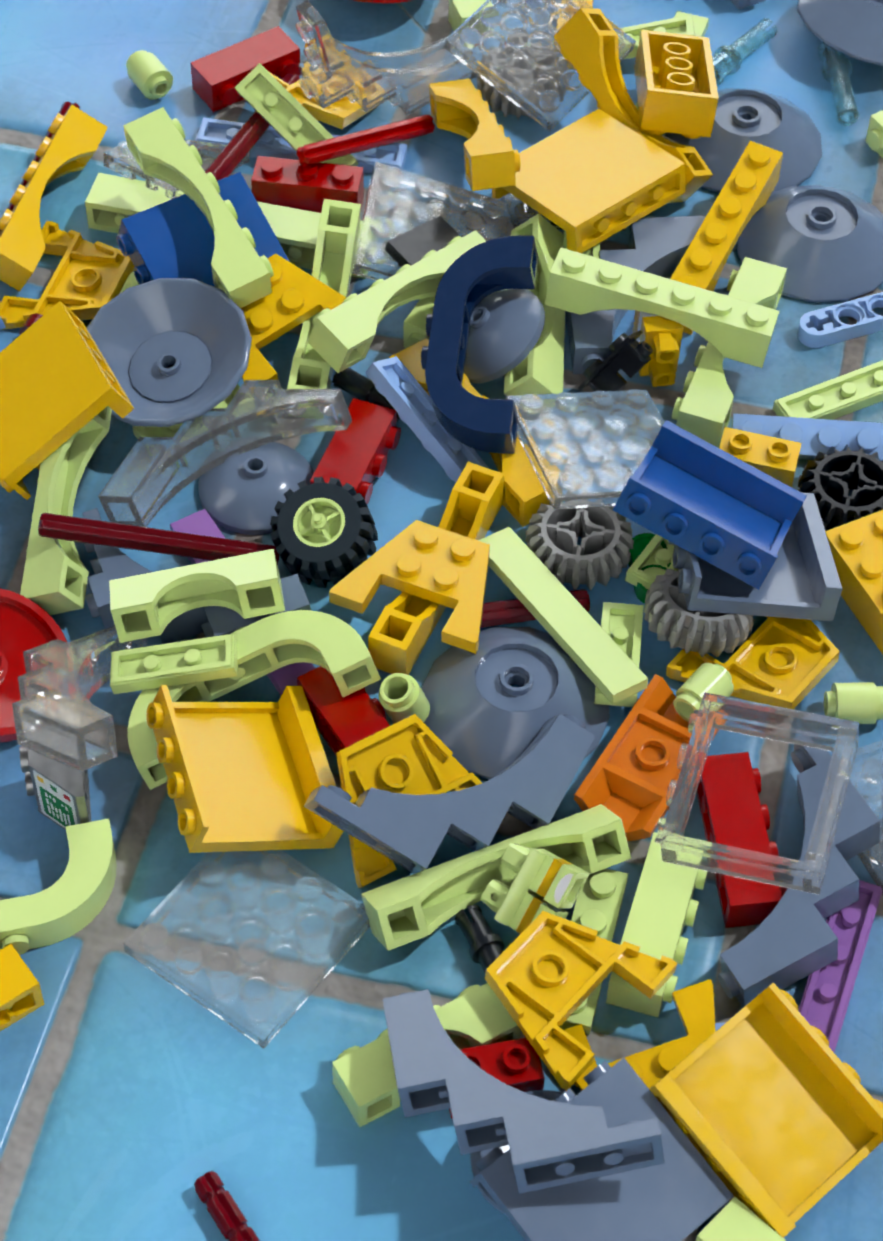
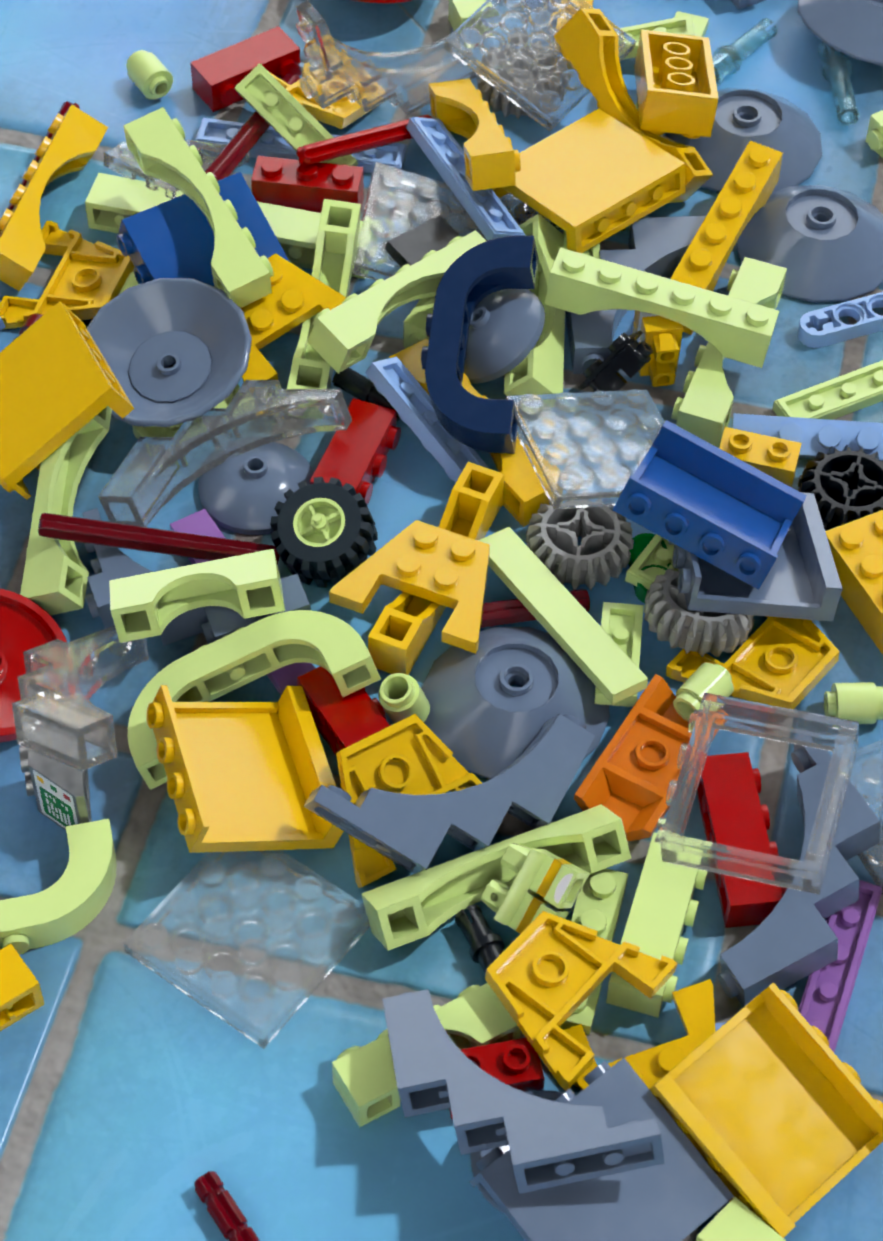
yellowish green tile [110,633,238,694] -> none
none -> light blue tile [406,117,526,241]

